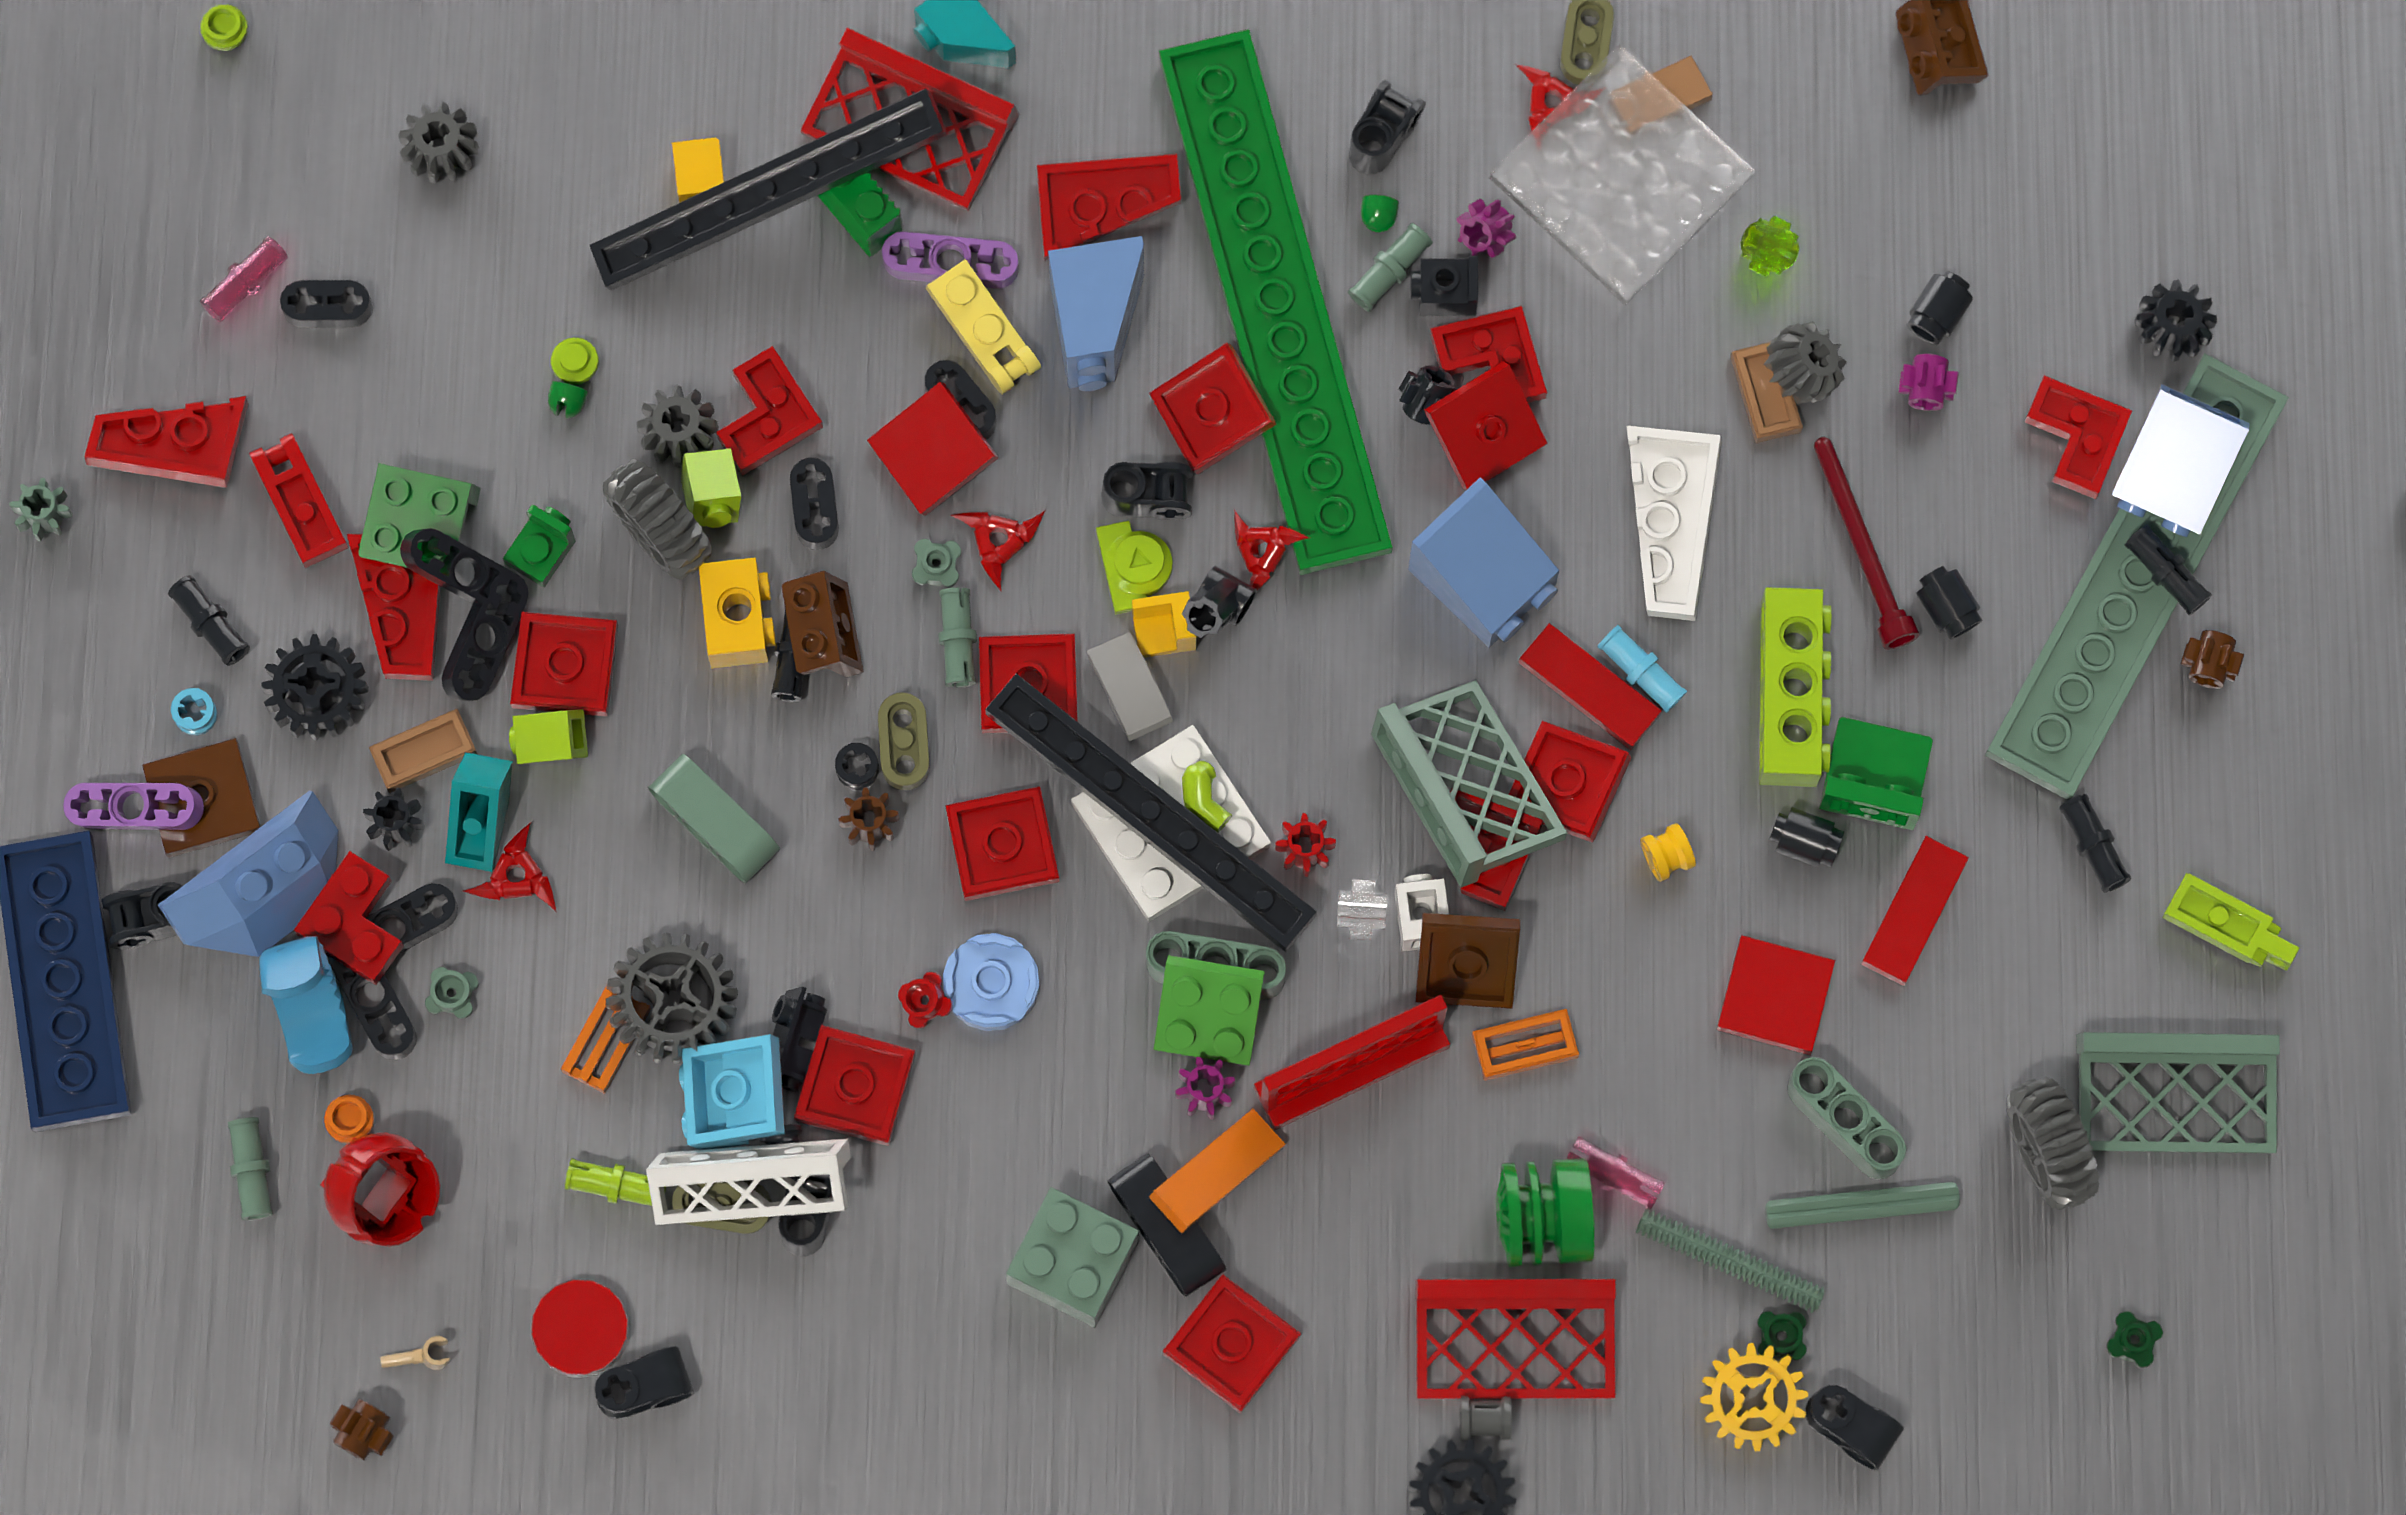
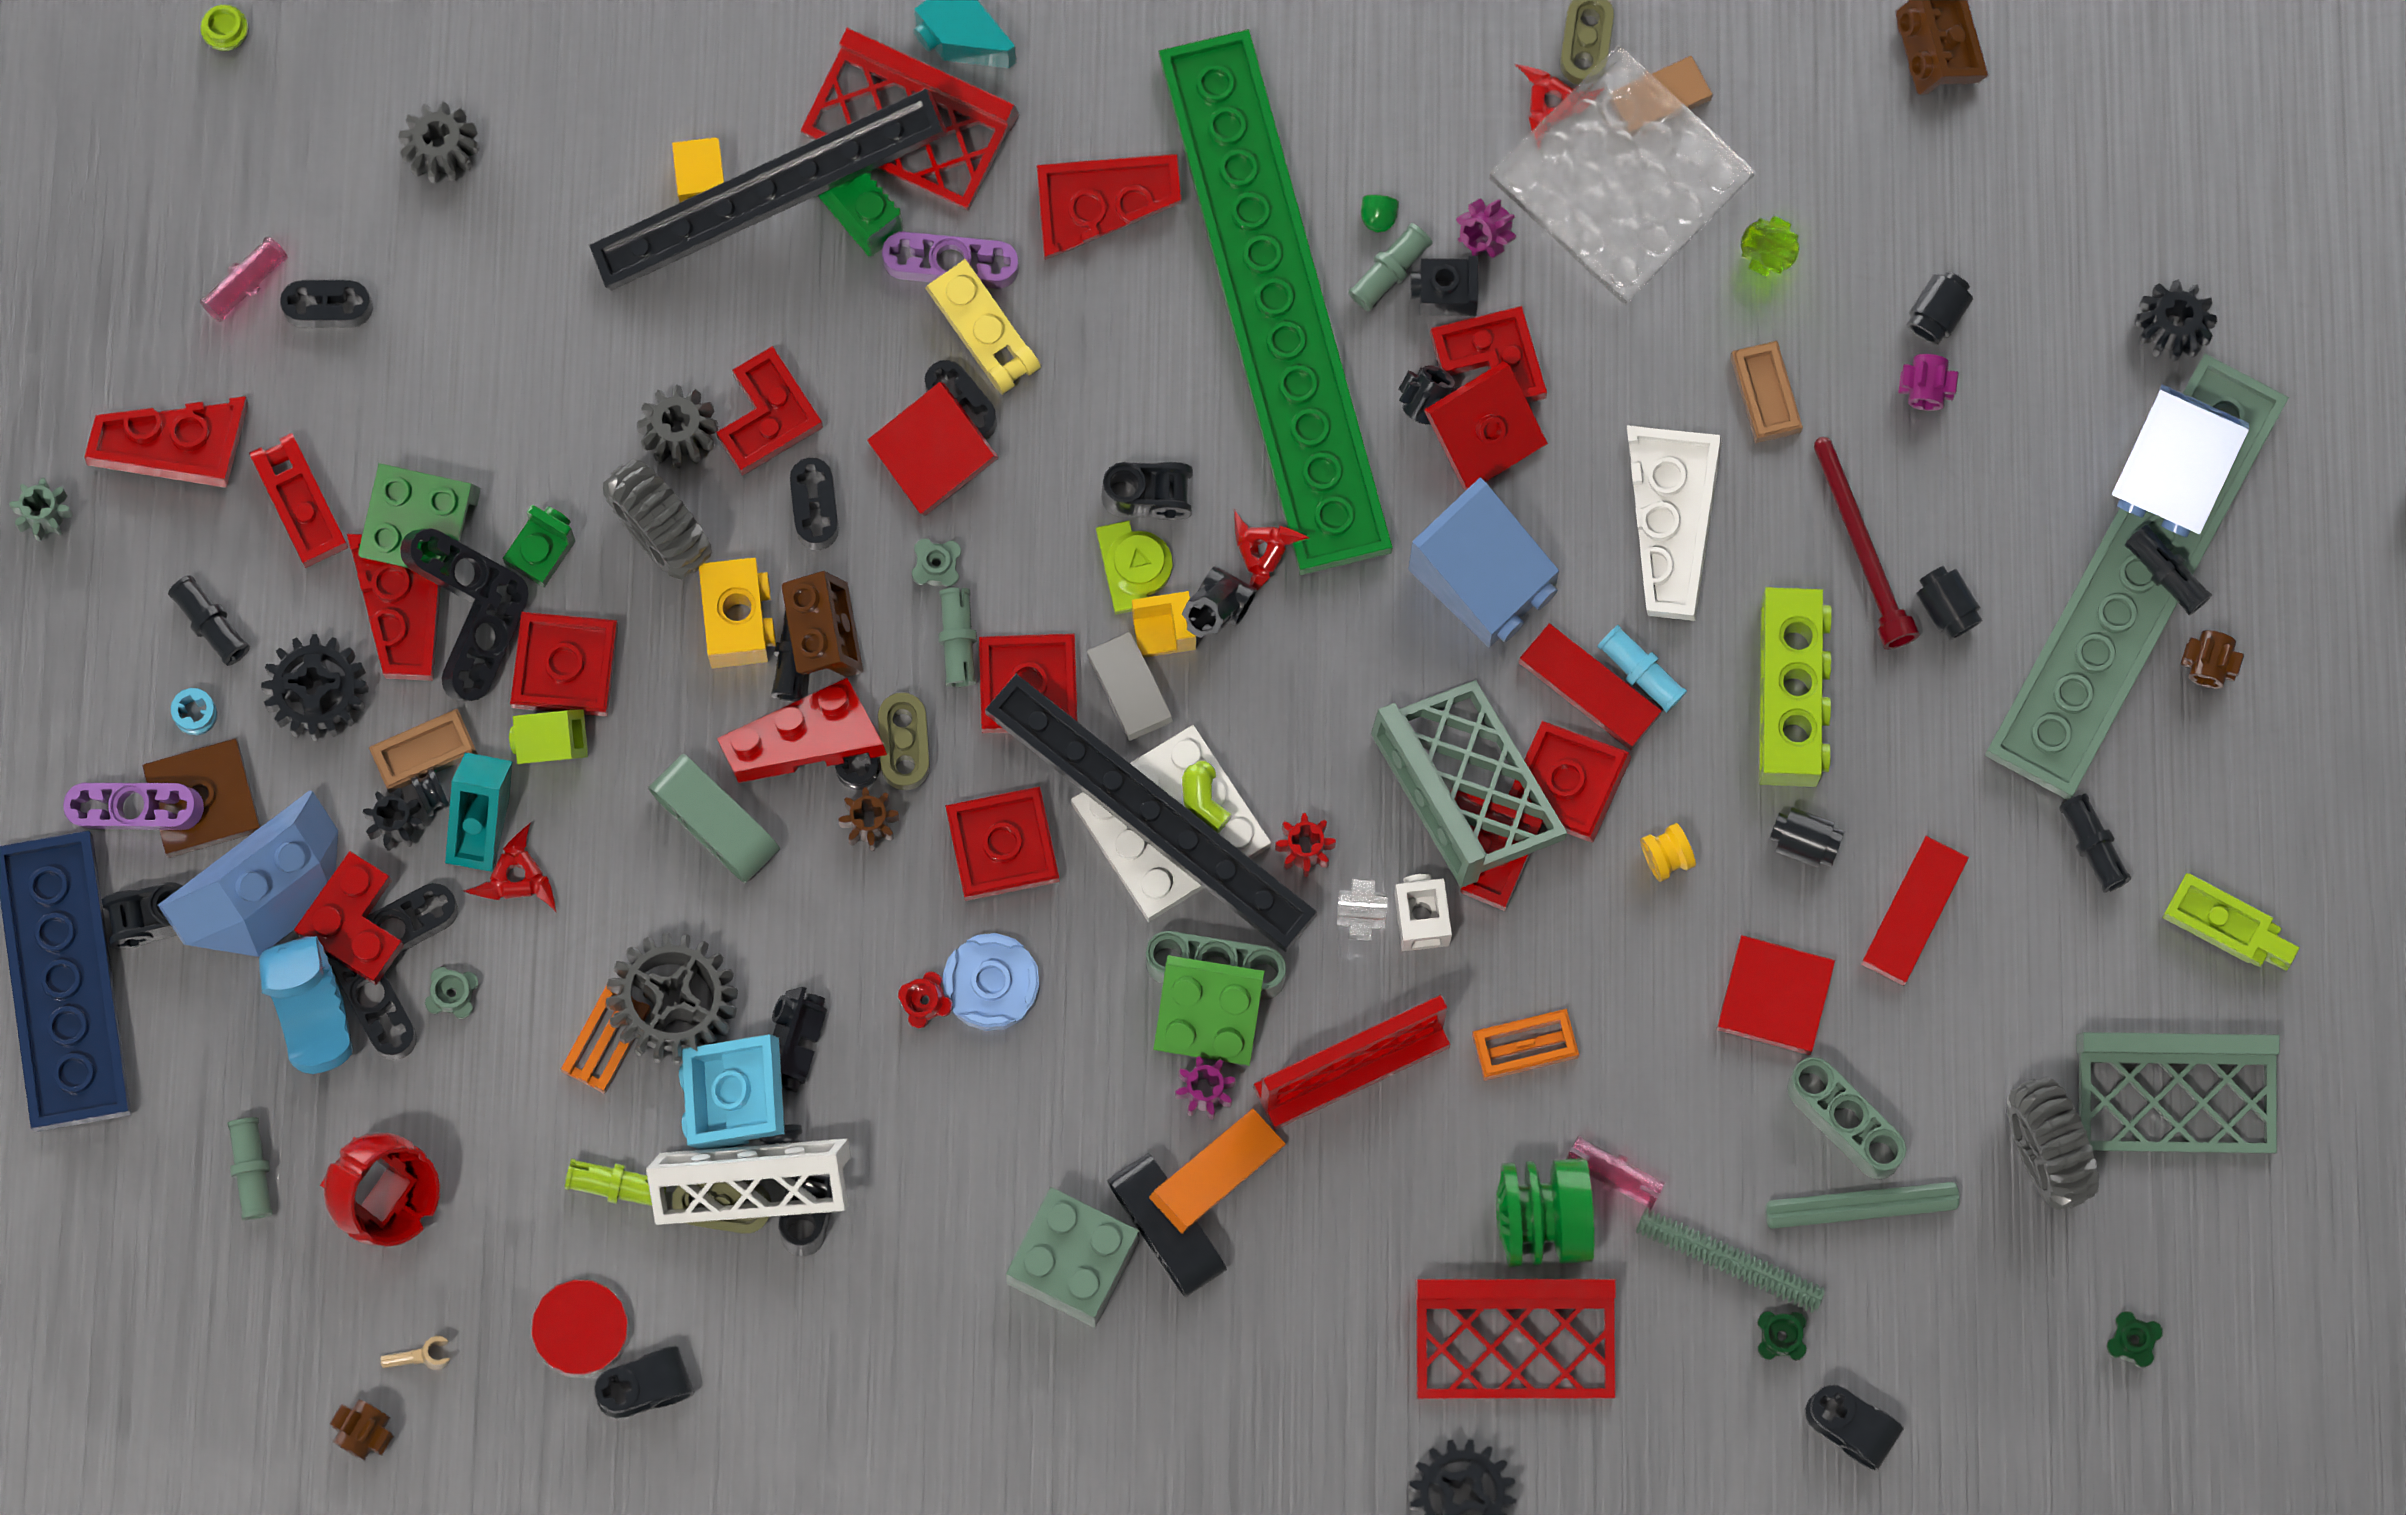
orange plate [324,1095,374,1144] -> none
green hinge [548,381,588,419] -> none
lime plate [551,338,599,385] -> none
lime brick [681,449,741,528] -> none
red plate [794,1025,916,1146] -> none
red piece [950,511,1045,592] -> none
medium blue slope [1048,236,1144,391] -> none
red plate [1149,343,1276,475] -> none
red plate [1162,1274,1301,1414] -> none
black piece [1349,80,1426,174] -> none
reddish brown plate [1416,913,1520,1009] -> none
dark grey bush [1459,1396,1512,1441] -> none
yellow gear [1700,1343,1808,1451] -> none
dark grey gear [1764,322,1847,405] -> none
green bracket [1819,717,1933,830] -> none
red plate [2024,375,2132,499] -> none
none -> black bush [411,768,450,817]
none -> wing [717,678,887,783]

